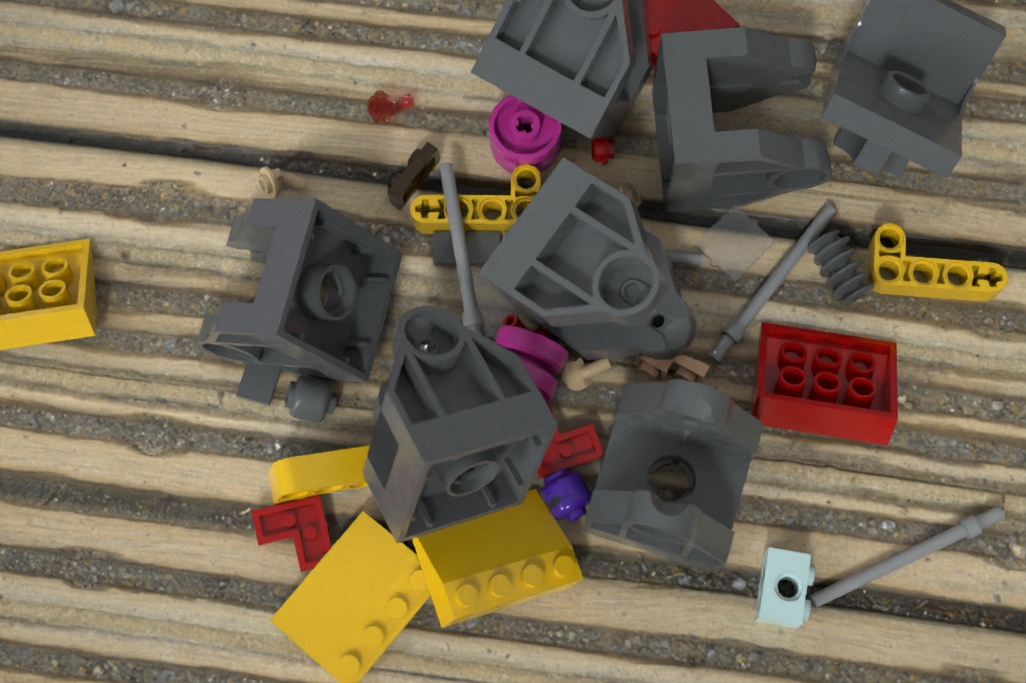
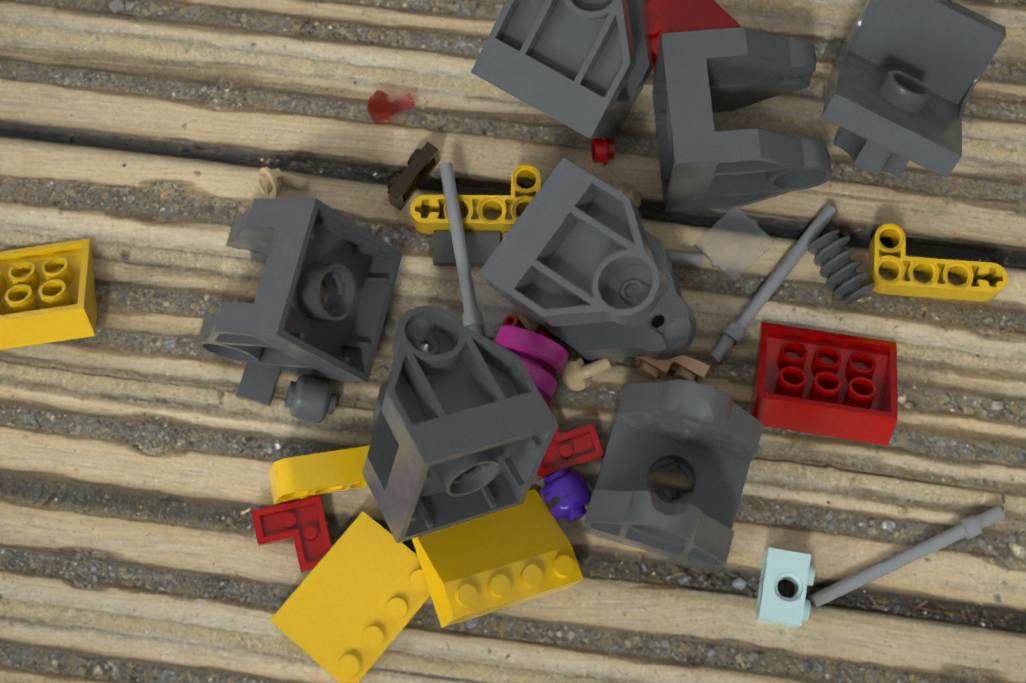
dark pink wheel [489,95,561,173] -> none

